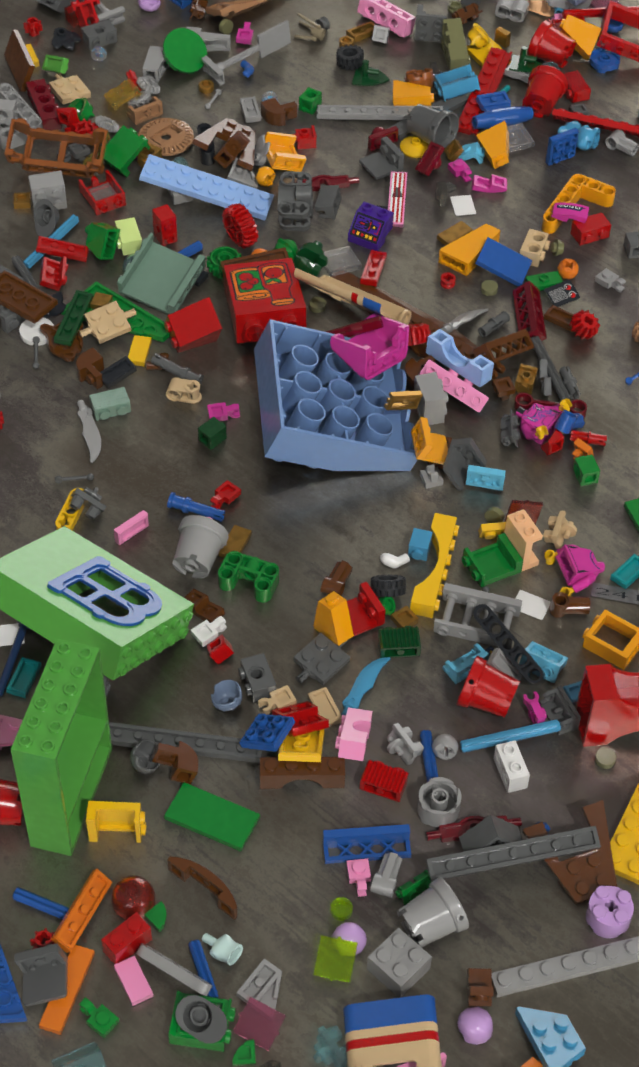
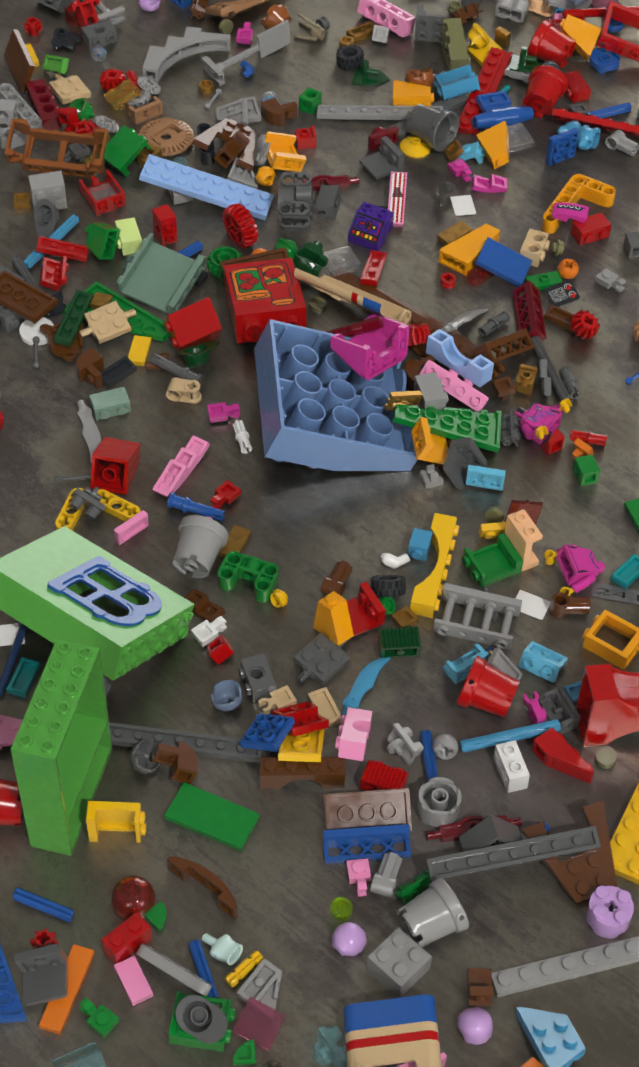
orange tile [51,868,112,953] -> none
green tile [162,28,207,74] -> none
dark green brick [198,417,227,450] -> none
clear neon green piece [313,935,358,983] -> none
dark red tile [415,141,445,177] -> none
black beam [473,604,546,686] -> none
olive tile [481,280,498,296] -> none
dark red piece [514,393,587,418] -> none
tan hips [543,511,577,549] -> none
blue piece [555,410,585,434] -> none
none -> red slope [90,437,141,495]
none -> yellow beam [94,489,141,522]
none -> red gear [100,68,126,93]
none -> bright pink slope [152,435,210,498]
none -> dark green piece [178,340,220,368]
none -> light grey wing [216,98,248,126]
none -> yellow axle [225,951,263,987]
none -> white axle [233,420,252,454]
none -> dark orange cone [261,3,291,30]
none -> yellow plate [270,589,288,608]
none -> tile [323,788,412,831]
none -> green wing [393,404,502,453]
none -> clear red plate [467,265,494,286]
none -> red slope [532,727,594,783]
none -> blue axle [588,103,632,118]

